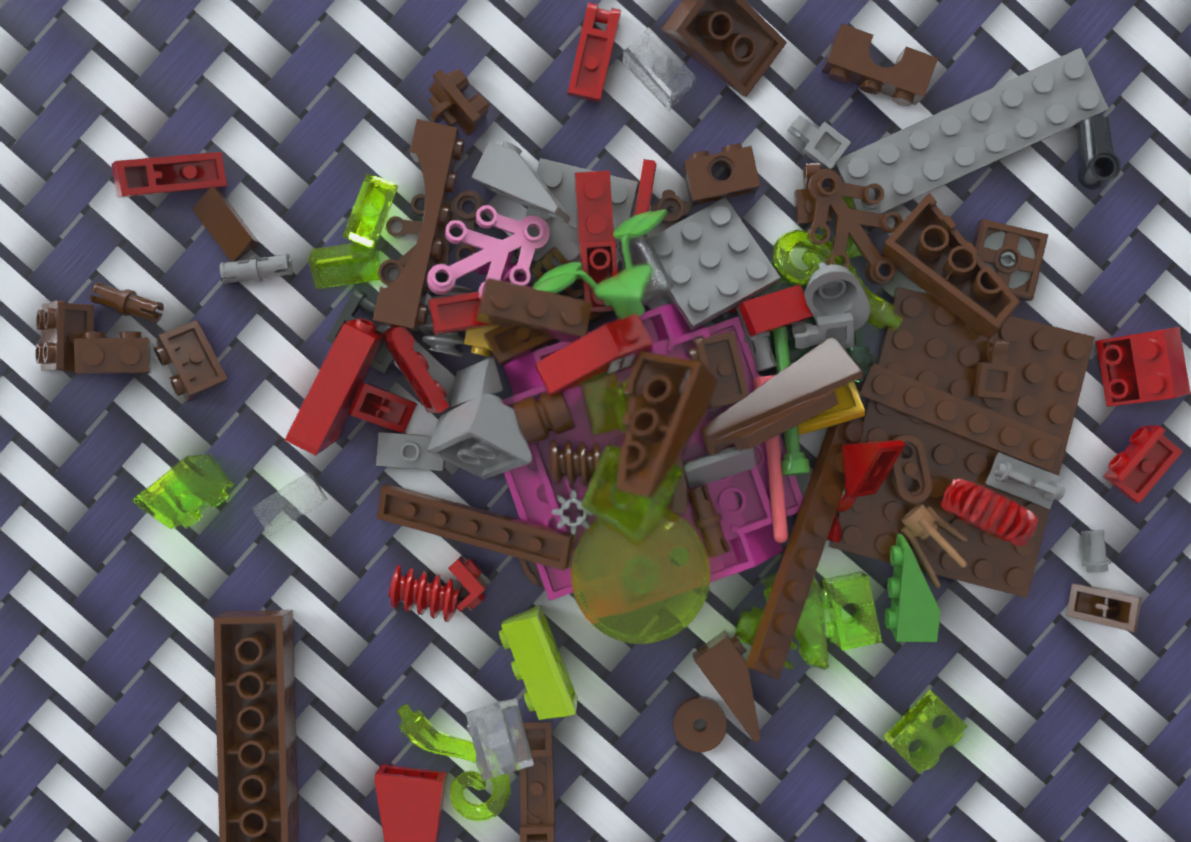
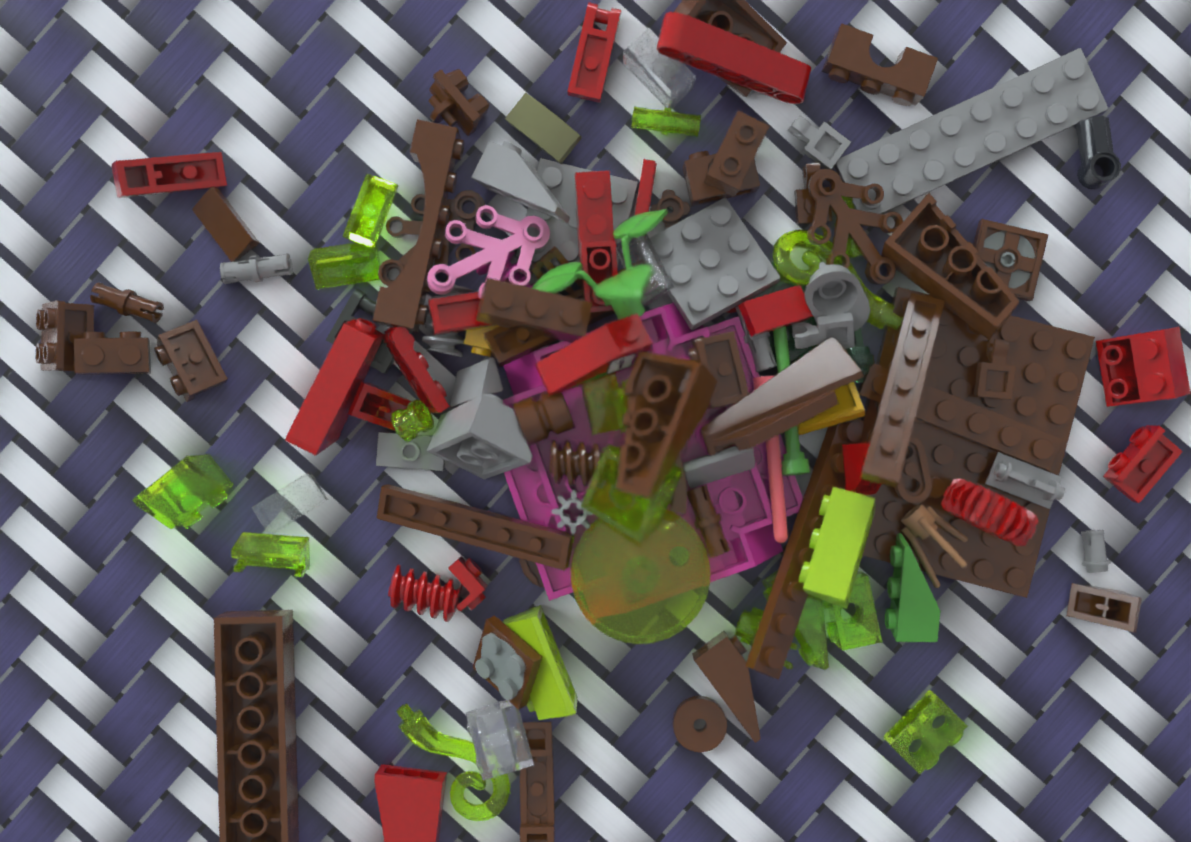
none -> clear neon green hinge [231,532,310,577]
none -> clear neon green wheel [391,399,434,442]
none -> piece [472,615,542,710]
none -> olive slope [505,92,582,164]
none -> clear neon green pin [631,106,701,137]
none -> red beam [656,12,811,104]
none -> reddish brown brick [704,111,769,197]
none -> lime slope [799,487,875,609]
none -> reddish brown plate [861,293,945,488]

